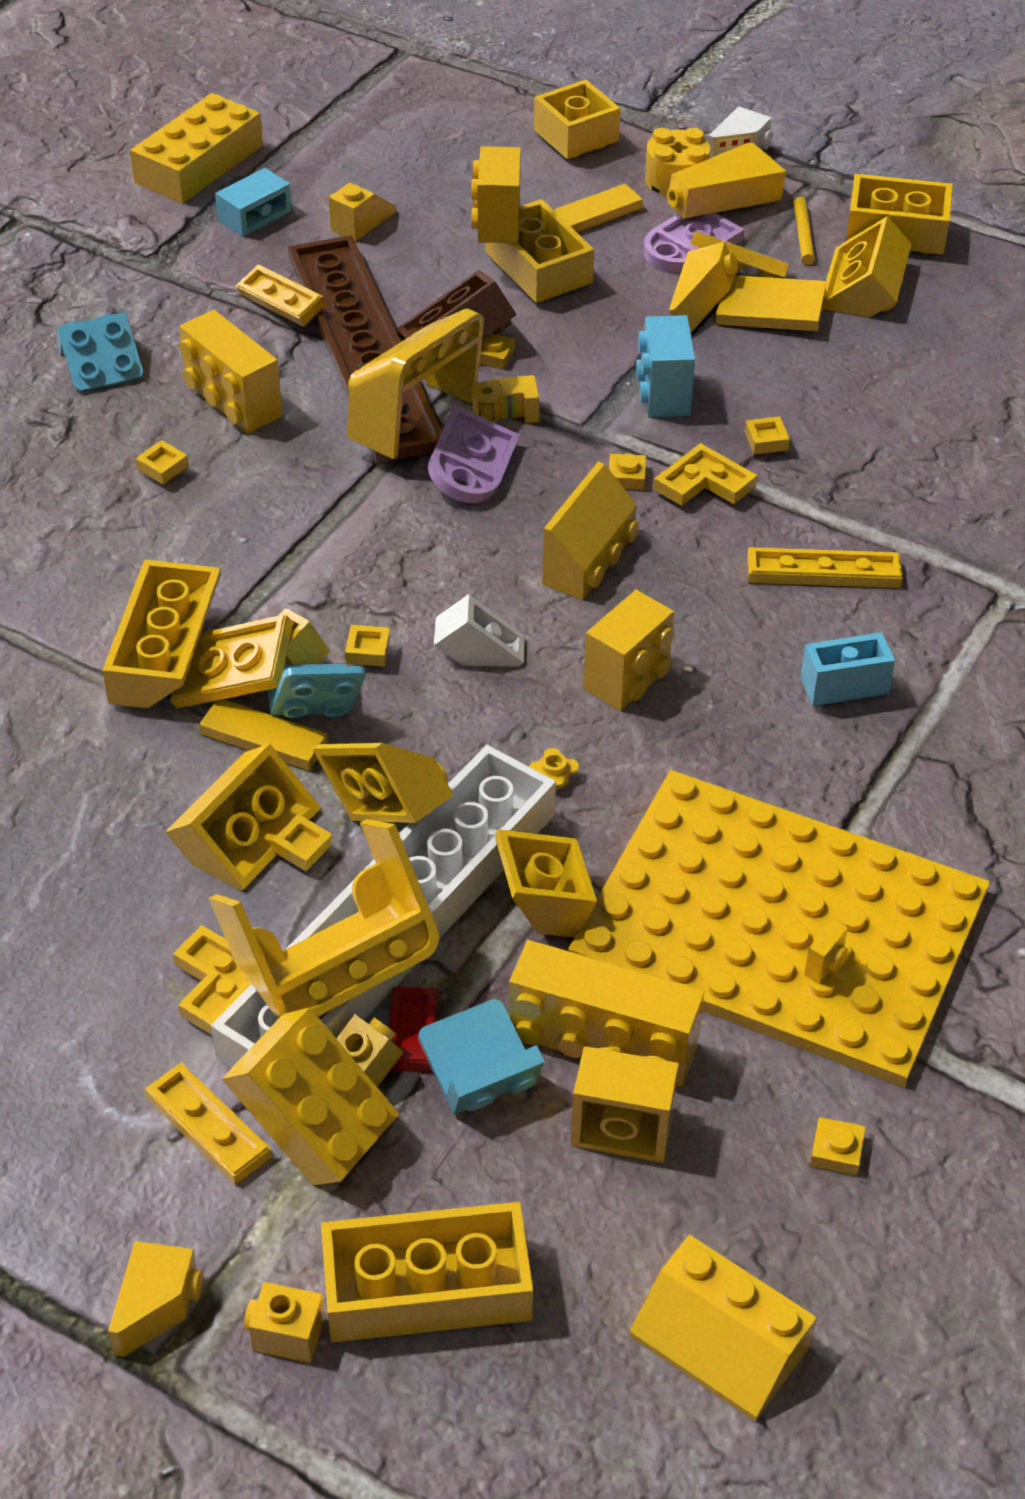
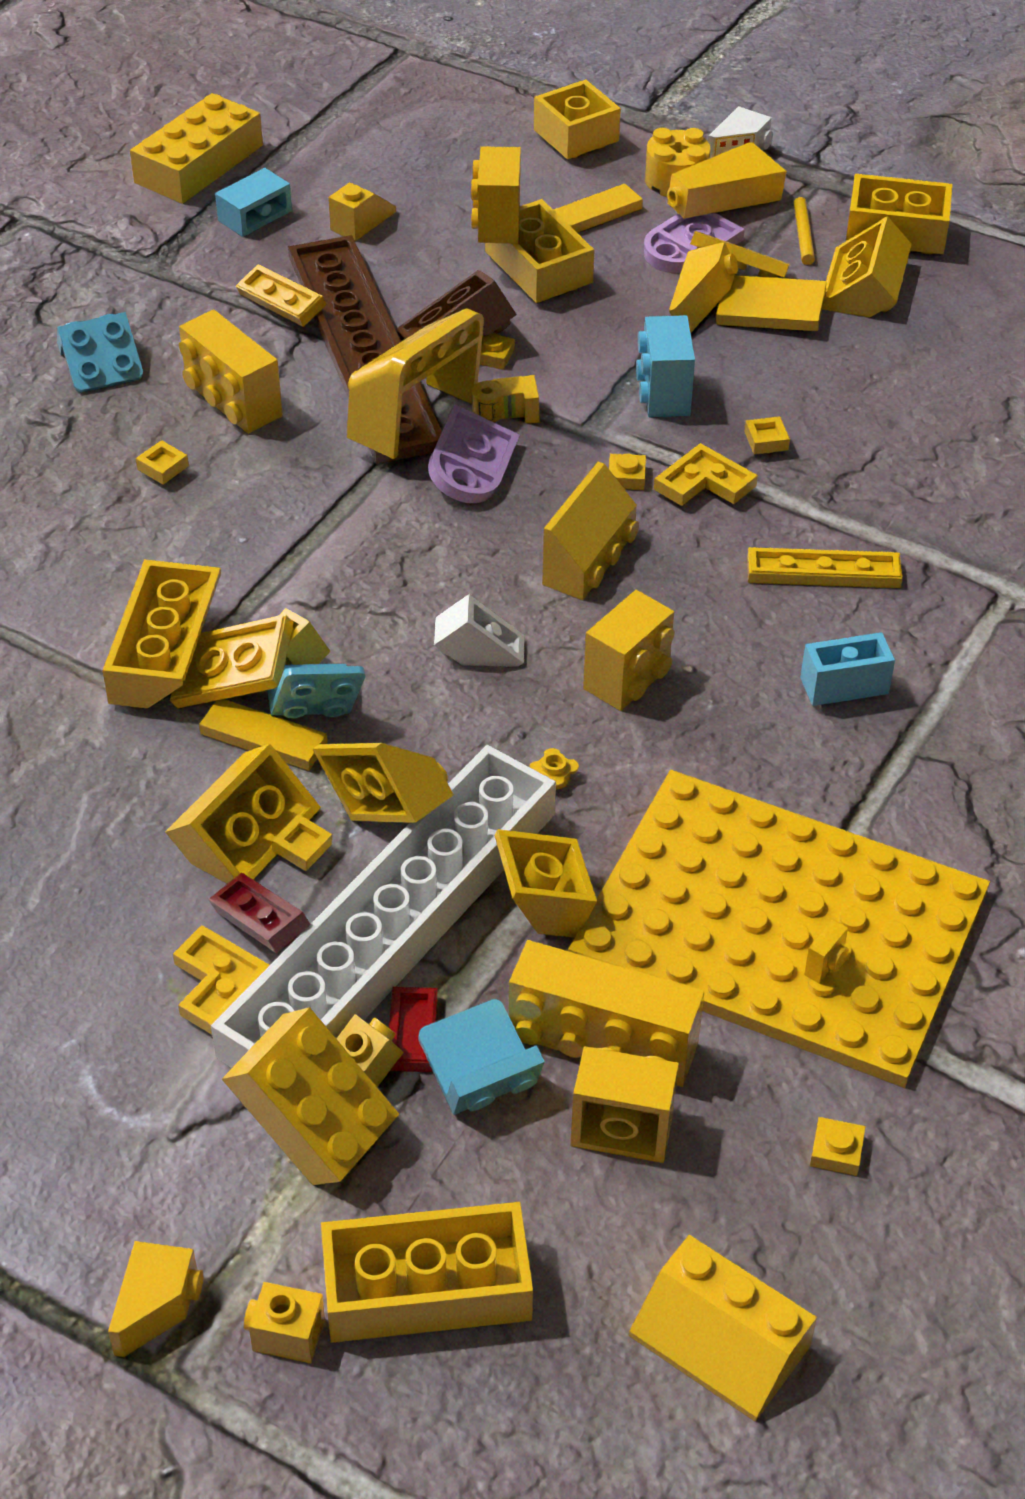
yellow tile [144,1062,272,1186] -> none
yellow windscreen [208,819,439,1018] -> none
yellow plate [345,625,390,667] -> none
none -> dark red plate [208,872,311,953]

